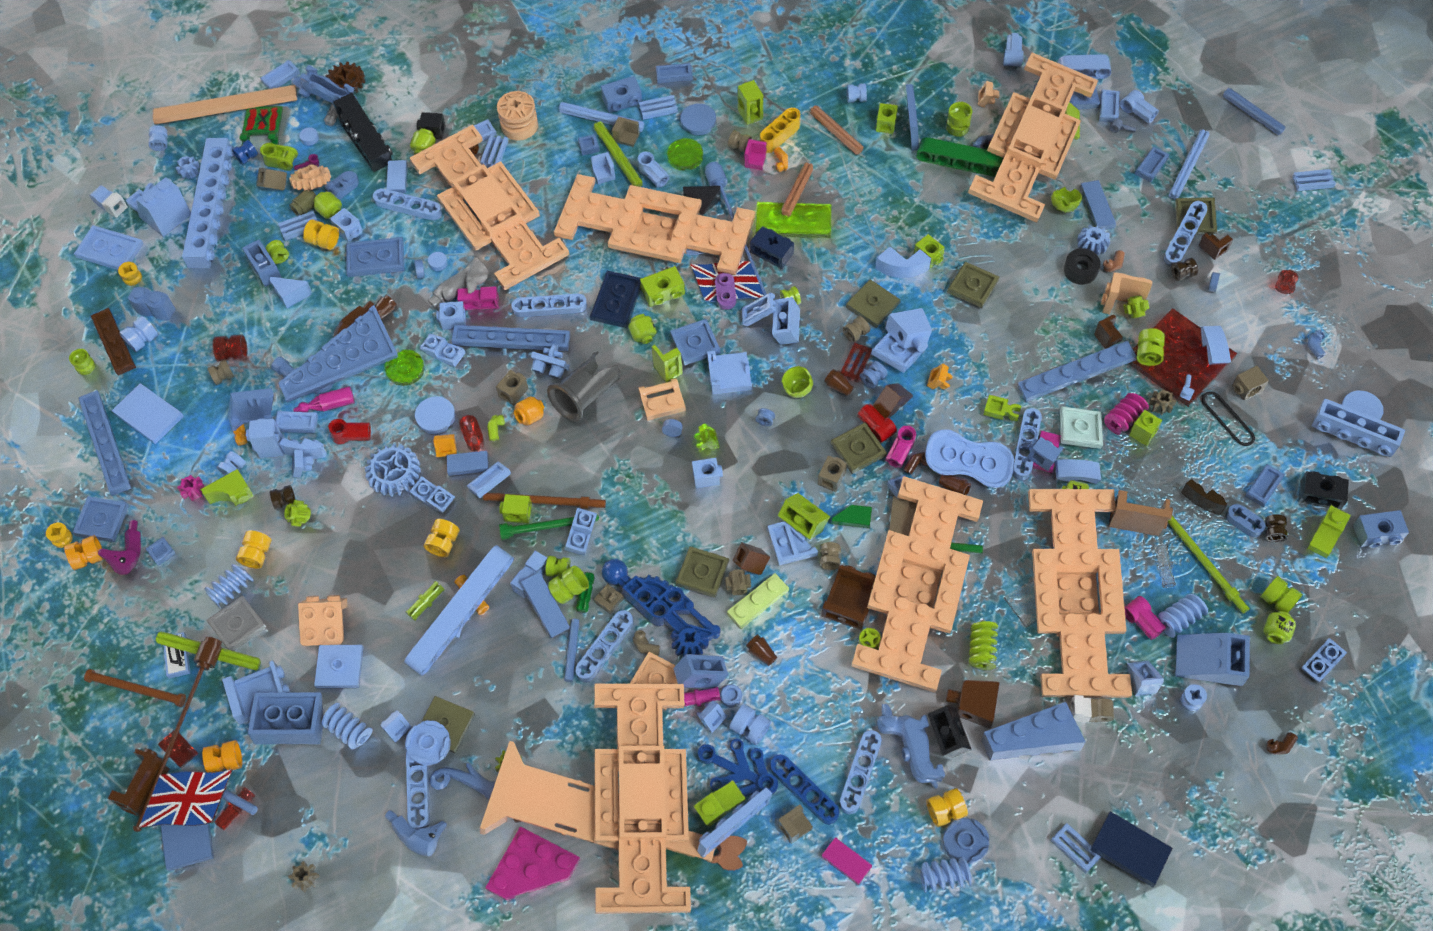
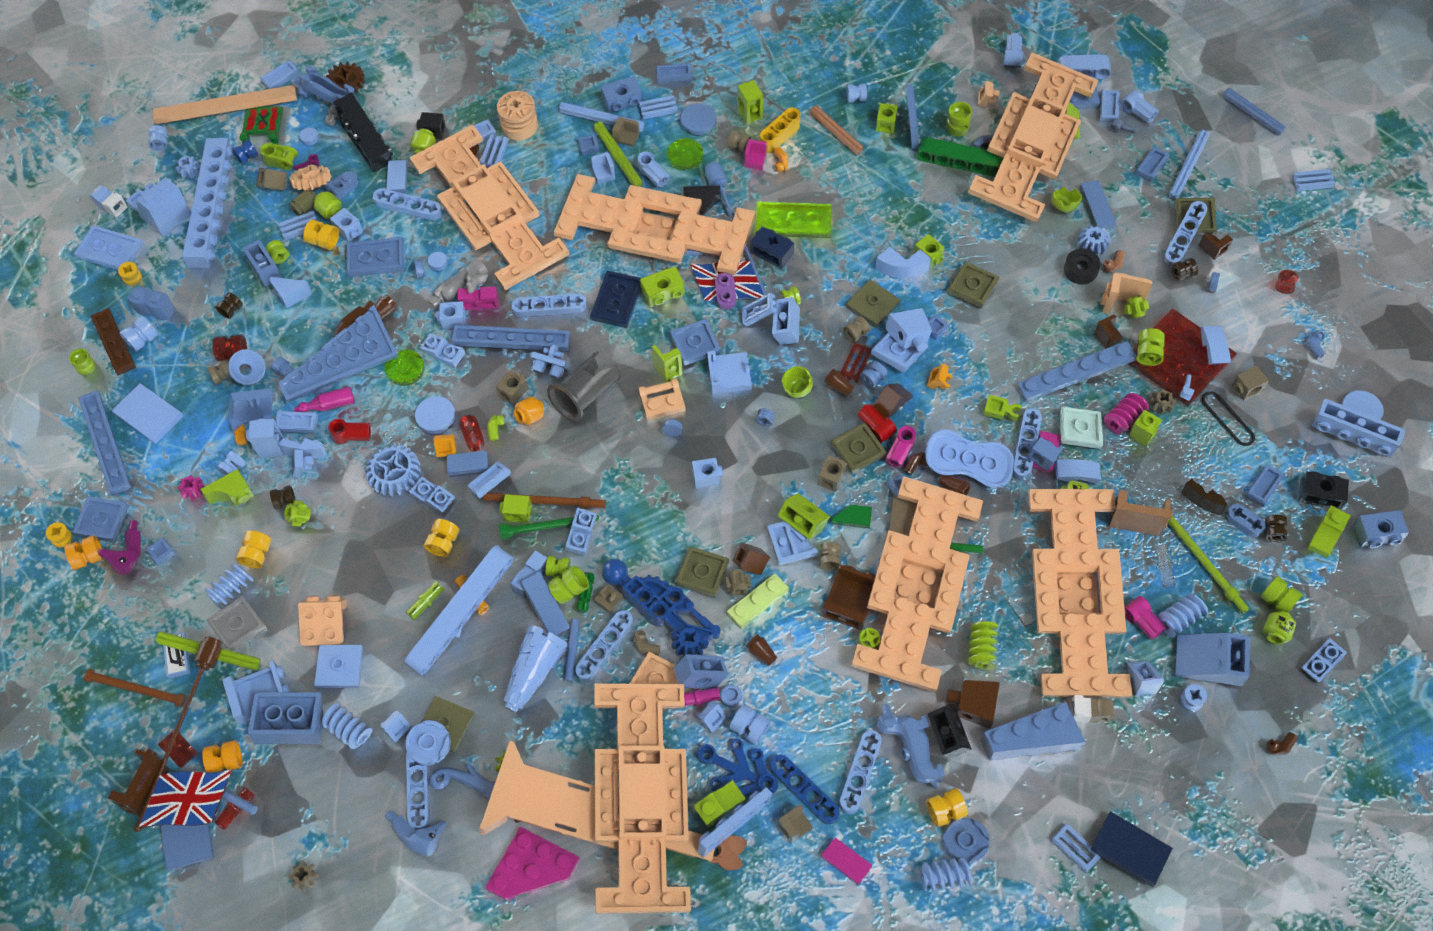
lime head [628,314,657,344] -> none
clear neon green tile [694,424,720,450] -> none
nougat axle [781,162,813,217] -> none
none -> dark brown wheel [215,292,243,319]
none -> light blue piece [228,350,266,385]
none -> light blue cone [503,625,568,712]
none -> medium blue tile [928,314,950,340]

